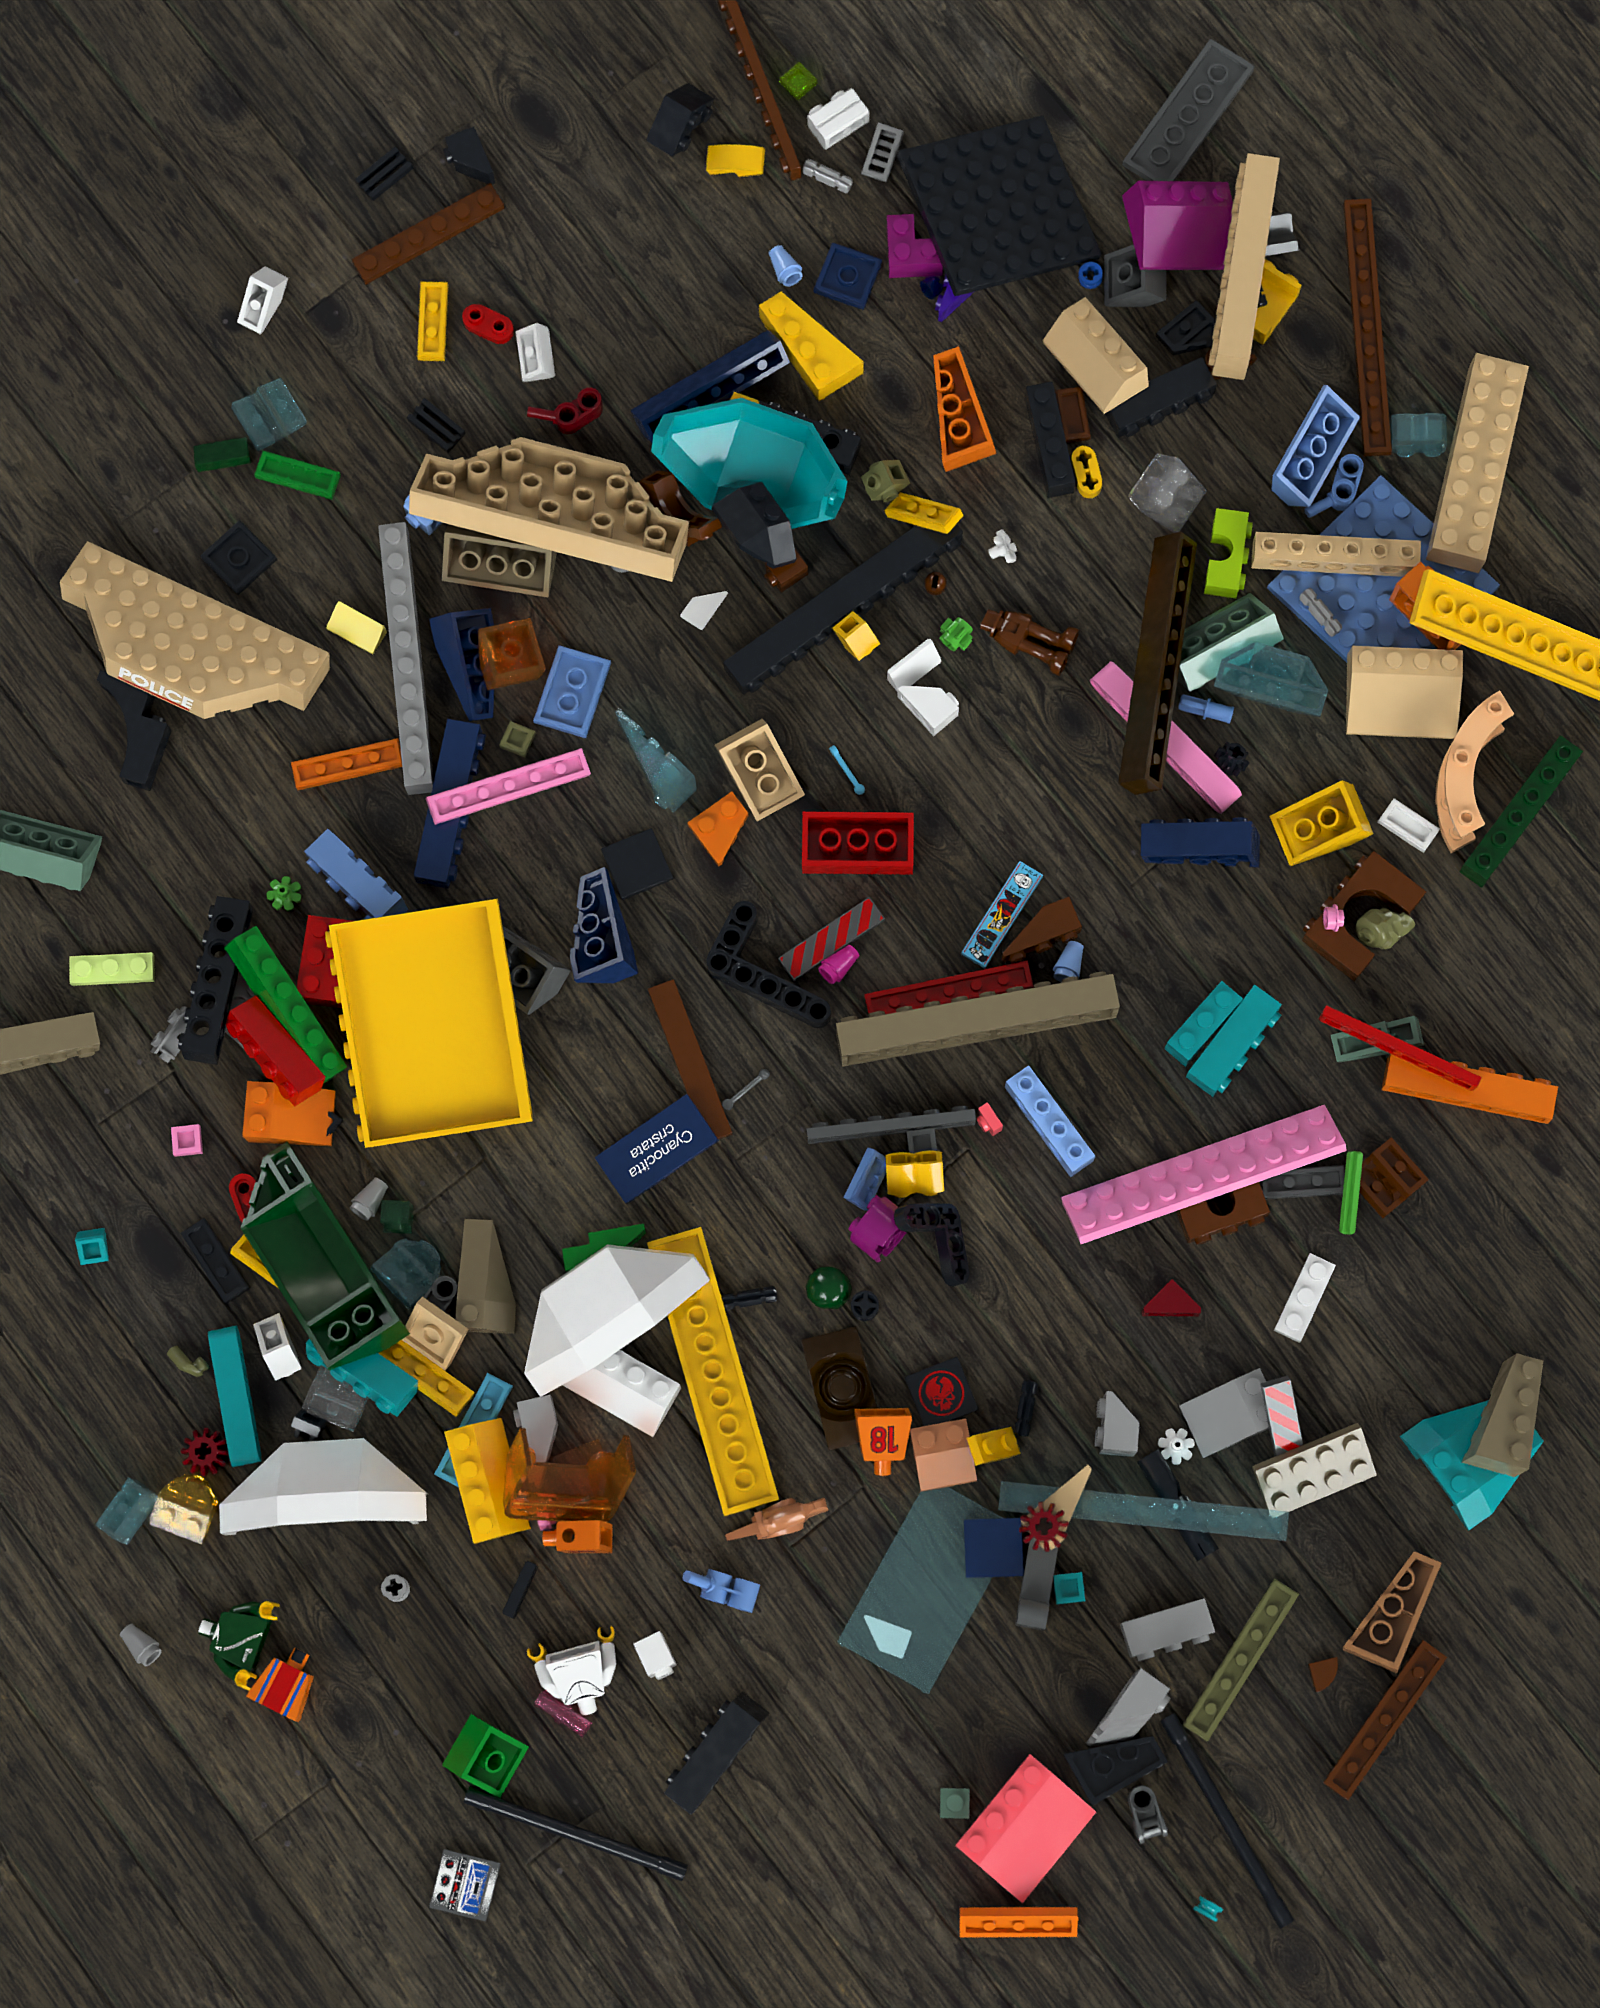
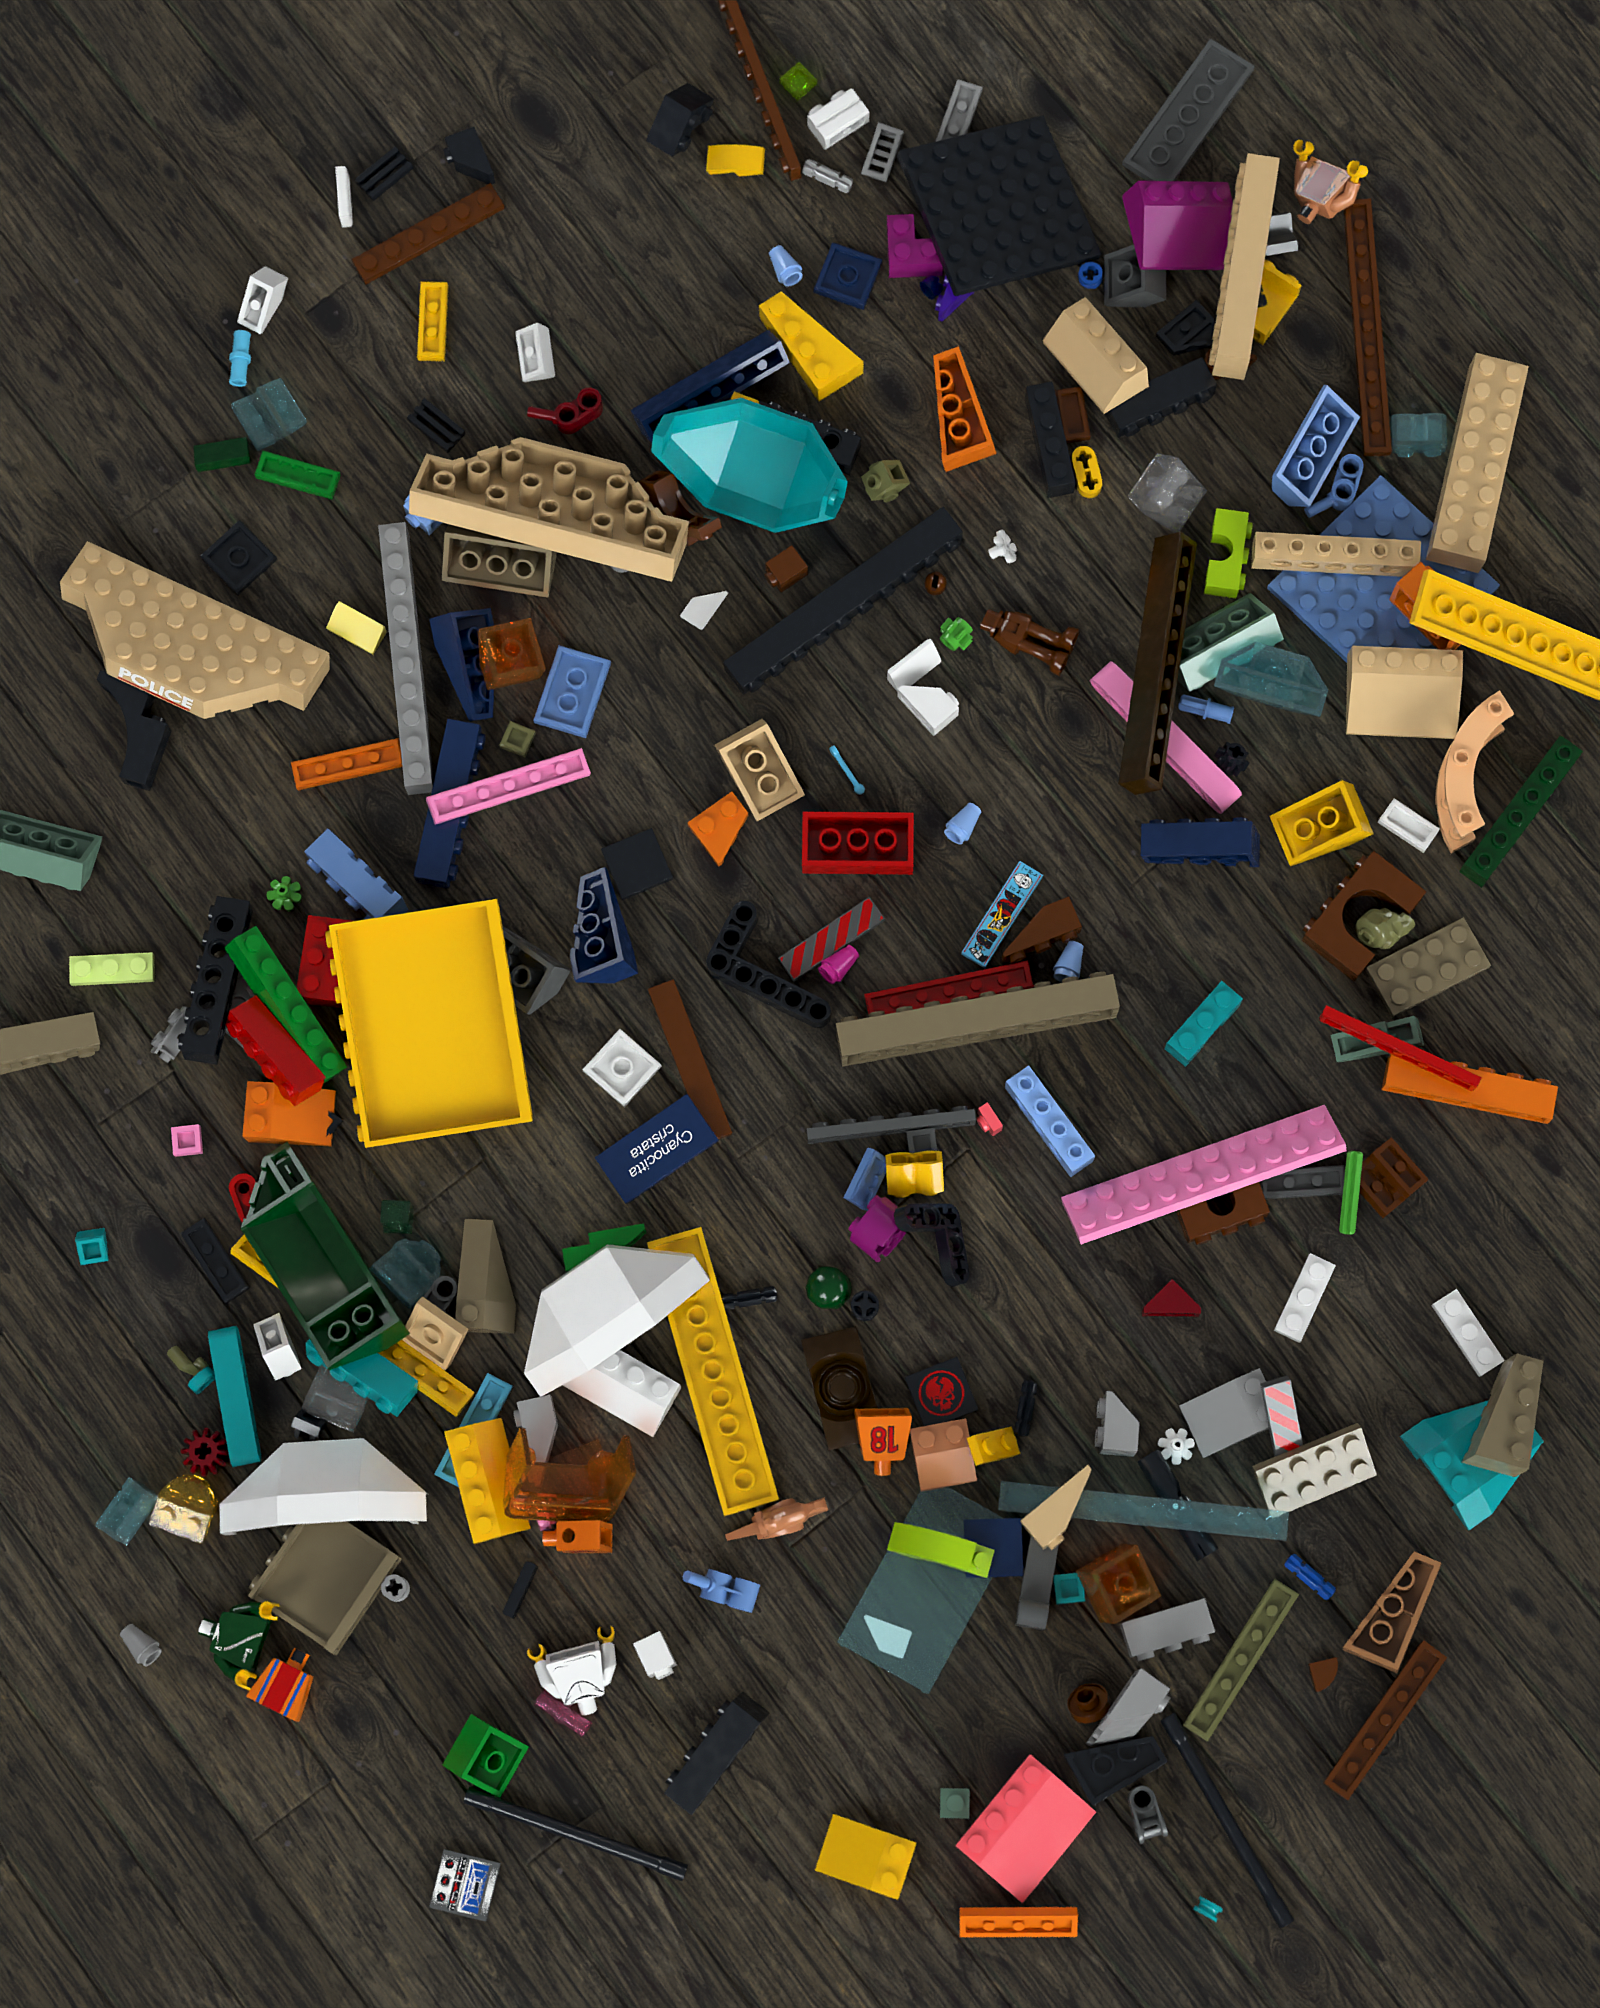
light grey cone [350,1177,388,1221] -> none
red plate [462,304,514,344] -> none
clear light blue wedge [615,708,697,813] -> none
black wedge [711,481,797,569] -> none
dark grey hinge [722,1069,770,1111] -> none
yellow brick [832,611,880,661] -> none
yellow tile [884,492,963,534] -> none
dark red gear [1019,1501,1069,1552] -> none
teal brick [1186,985,1282,1097] -> none
light grey axle [1299,588,1342,637] -> none
bright pink plate [1323,904,1344,932] -> none
none -> teal tile [188,1366,215,1394]
none -> medium azure pin [229,330,251,387]
none -> dark tan panel [248,1521,402,1655]
none -> white tile [336,166,353,227]
none -> white tile [582,1029,662,1108]
none -> yellow slope [815,1814,916,1900]
none -> lime arch [887,1522,995,1578]
none -> light grey tile [936,79,983,141]
none -> light blue cone [944,803,981,844]
none -> reddish brown plate [1067,1683,1111,1724]
none -> clear orange slope [1076,1544,1161,1624]
none -> blue axle [1284,1554,1336,1600]
none -> torso [1293,140,1368,224]
none -> dark tan plate [1365,917,1491,1018]
none -> white plate [1432,1289,1504,1377]

